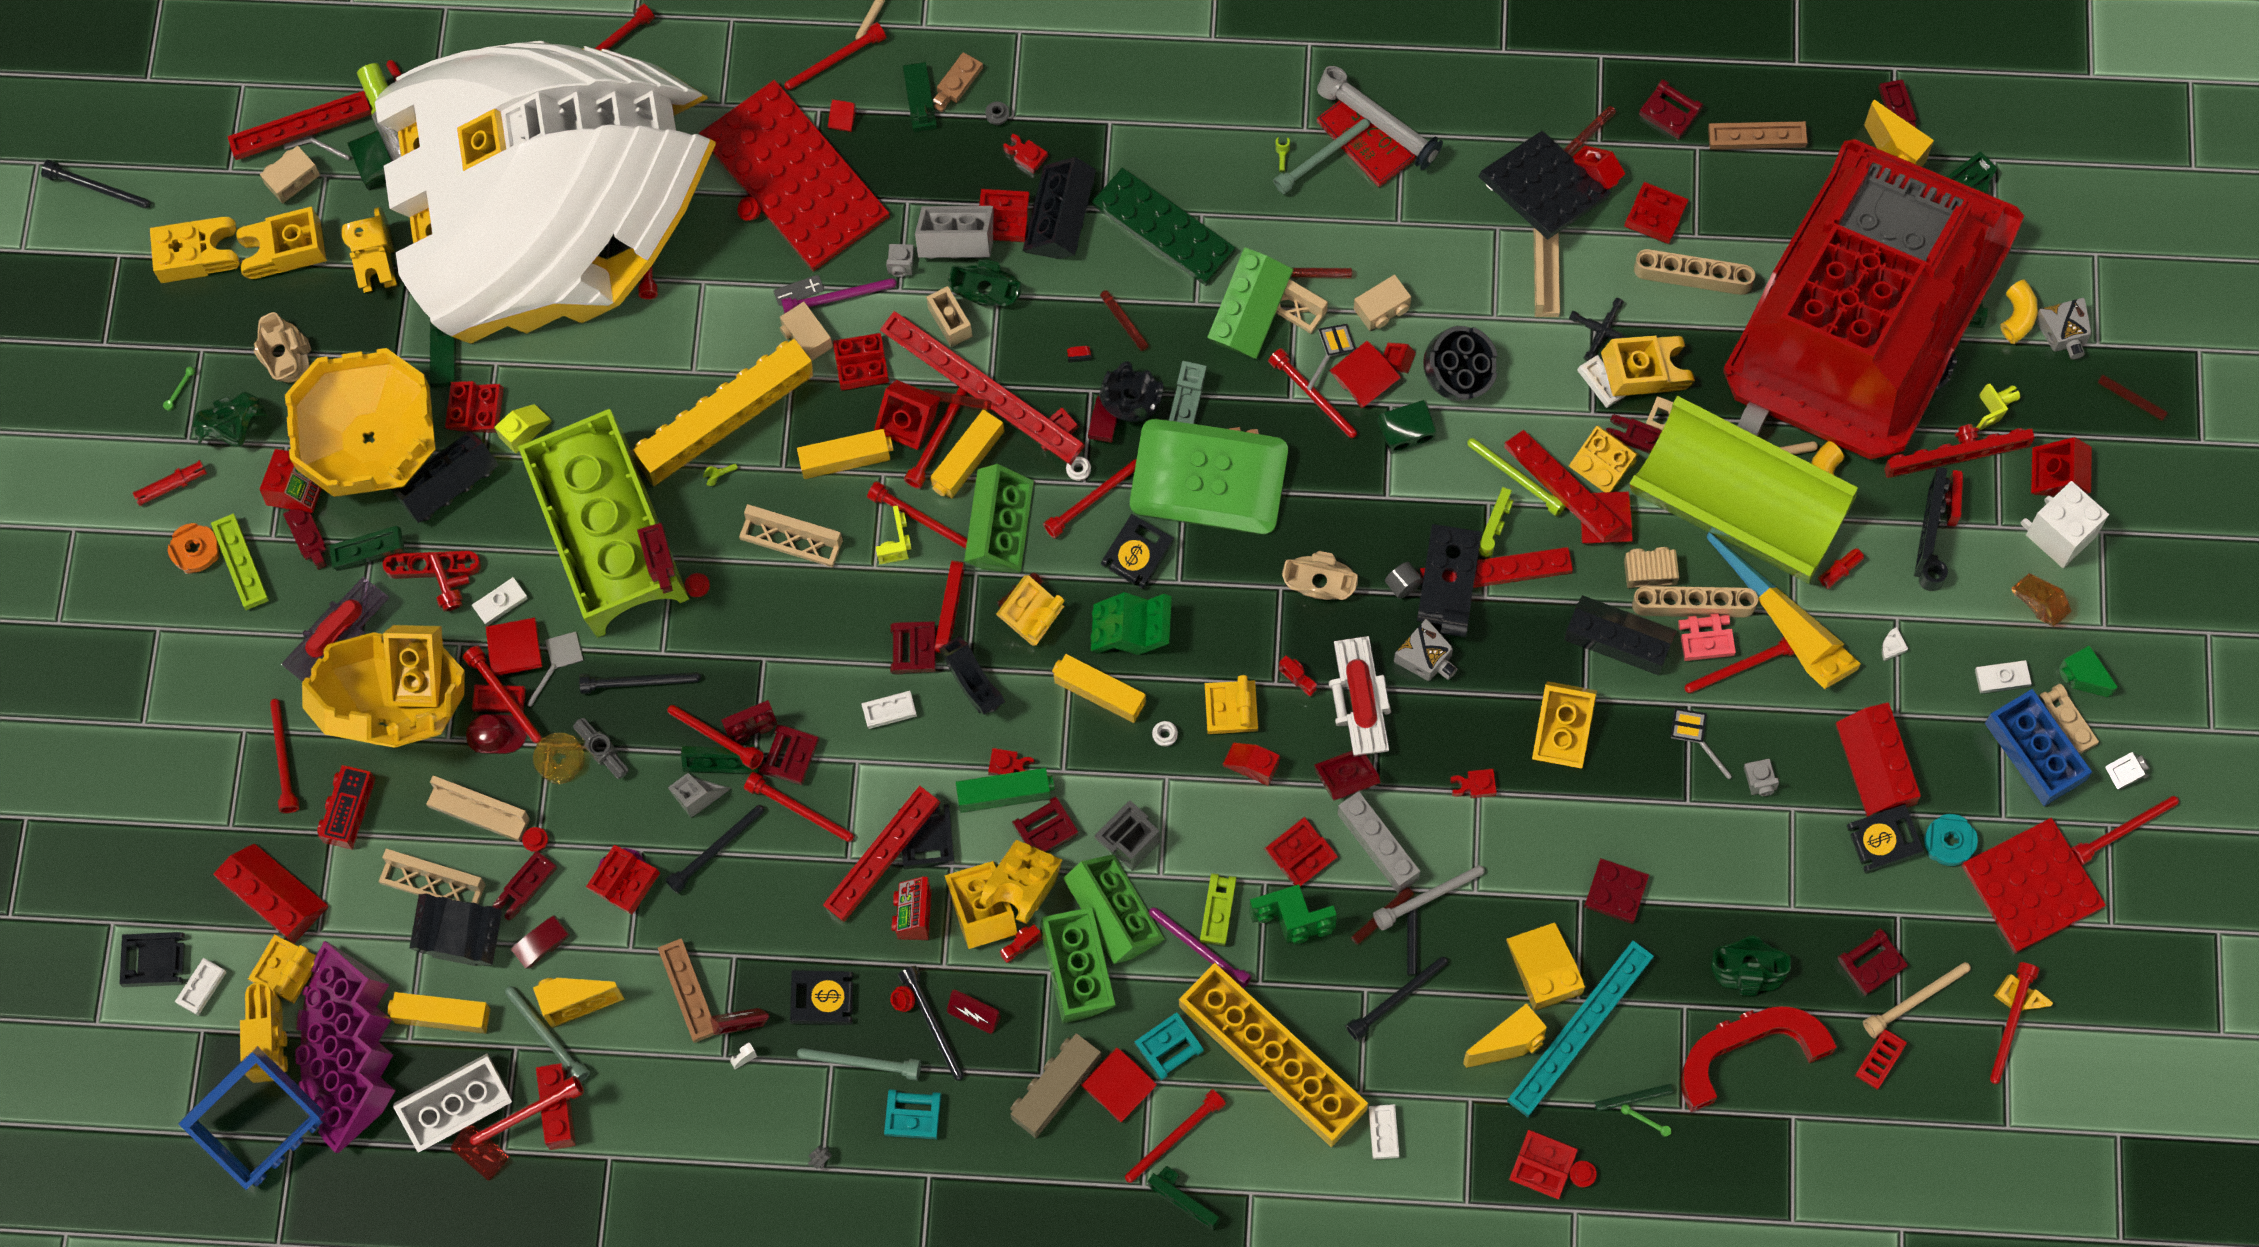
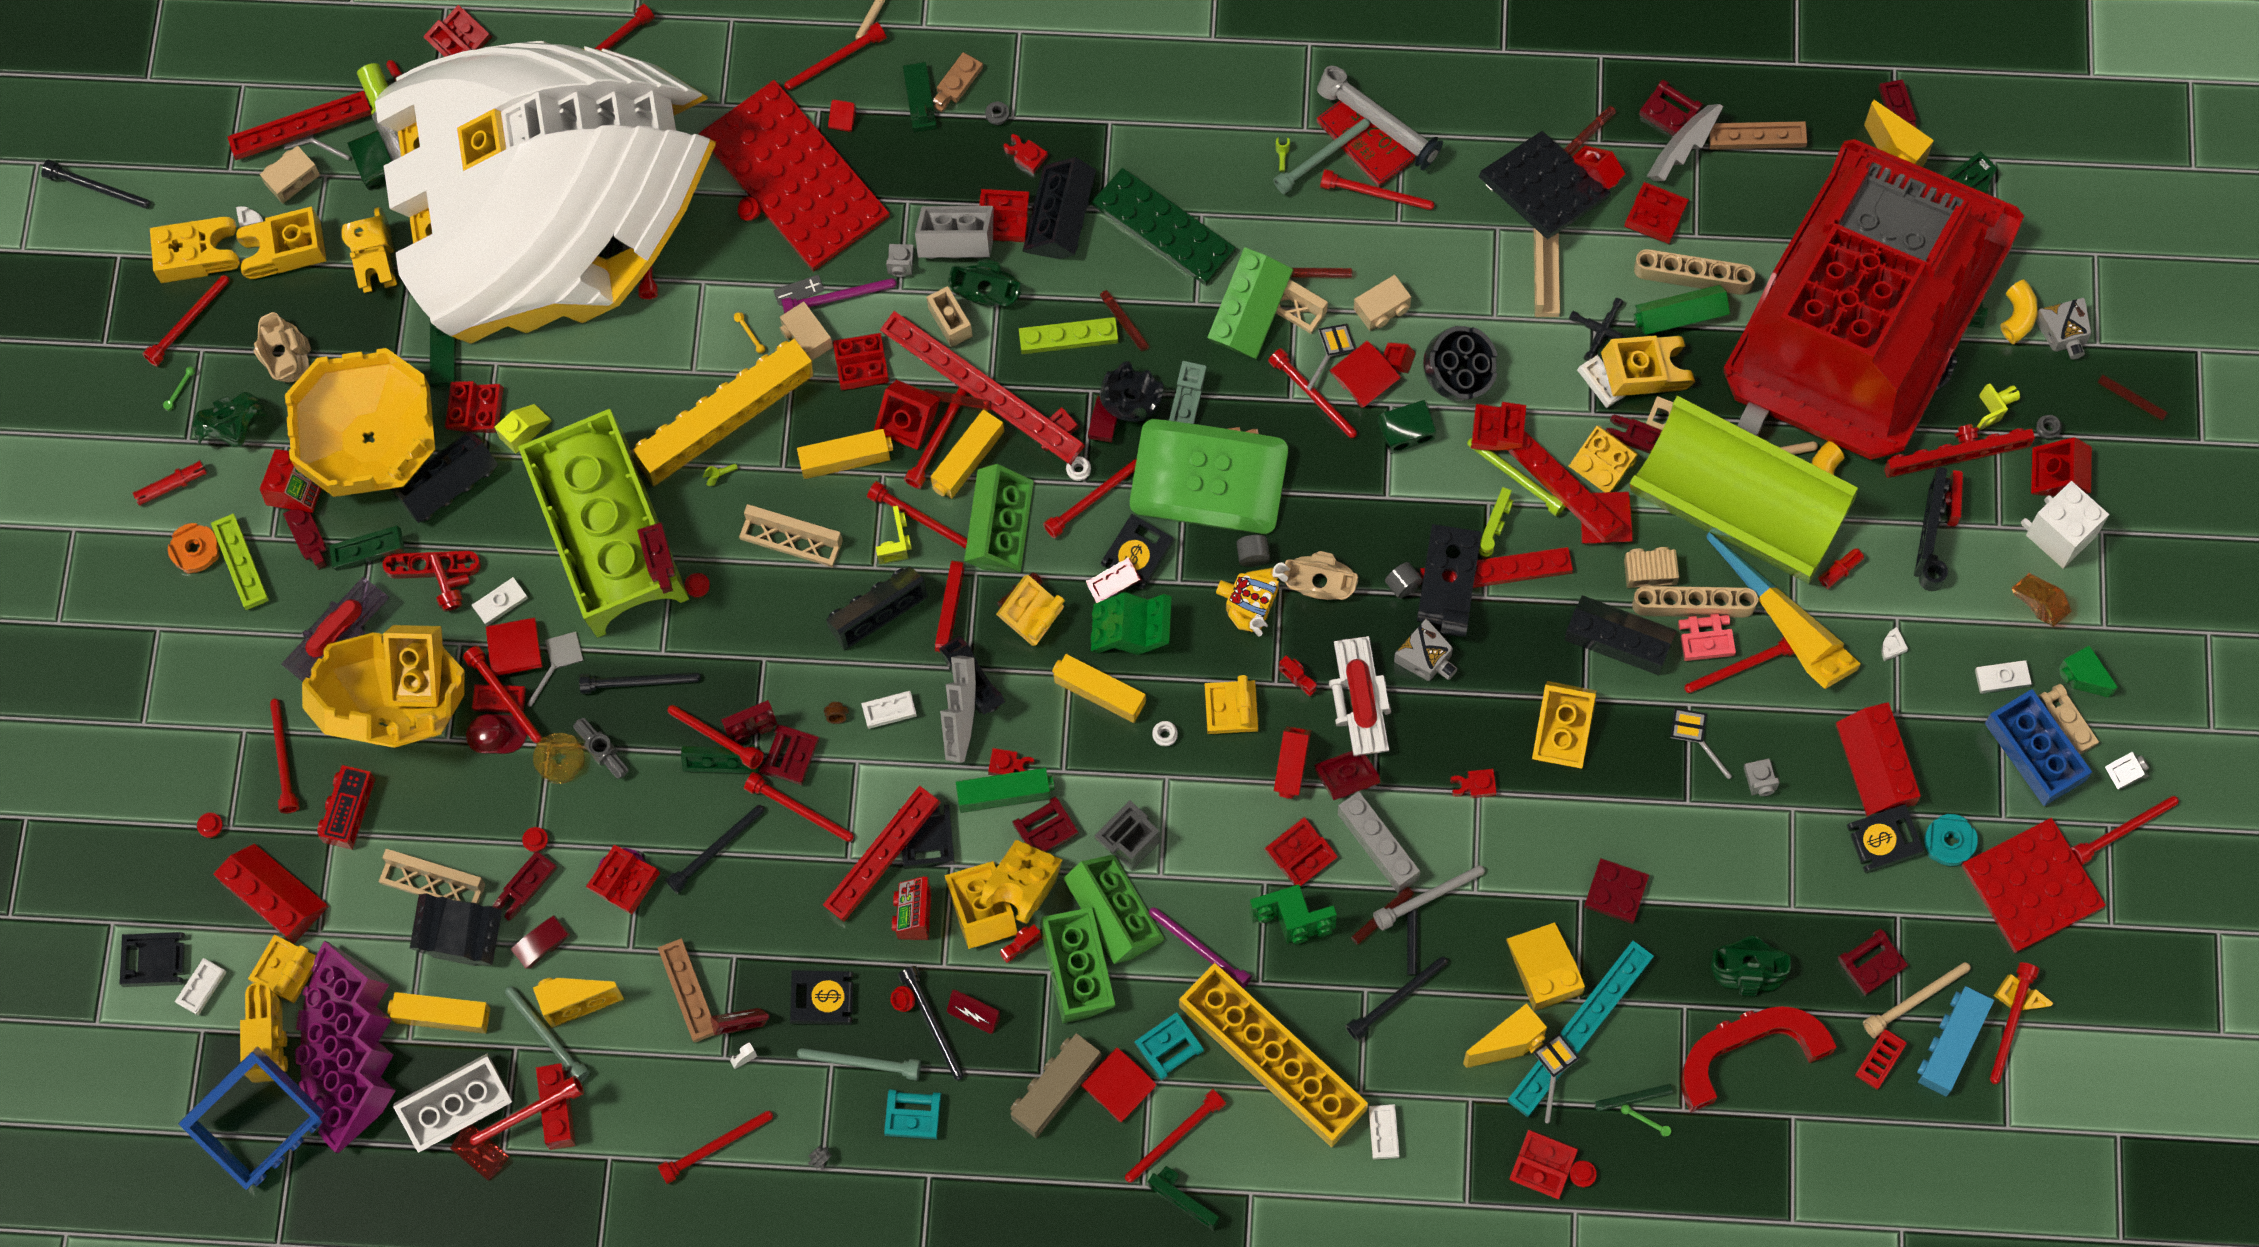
tan fence [426,775,530,842] -> none
light grey slope [668,773,732,818] -> none
dark red plate [890,621,936,675] -> none
red piece [1067,346,1091,363] -> none
lime plate [1200,873,1237,946] -> none
red slope [1223,743,1280,786] -> none
none -> red piece [142,275,229,367]
none -> red plate [197,812,223,838]
none -> white tile [236,207,263,228]
none -> red slope [423,5,493,57]
none -> red piece [657,1111,773,1184]
none -> yellow hinge [734,312,765,354]
none -> reddish brown plate [824,702,849,724]
none -> black slope [826,566,928,651]
none -> light grey slope [940,655,976,763]
none -> lime plate [1019,317,1118,354]
none -> plate [1086,558,1142,603]
none -> torso [1216,563,1290,636]
none -> dark grey piece [1236,535,1270,567]
none -> red slope [1274,726,1311,799]
none -> red piece [1320,169,1435,210]
none -> red slope [1471,402,1526,450]
none -> piece [1533,1033,1580,1124]
none -> green brick [1633,285,1730,335]
none -> light grey slope [1646,104,1723,181]
none -> dark azure brick [1917,986,1994,1097]
none -> dark grey plate [2036,415,2062,439]

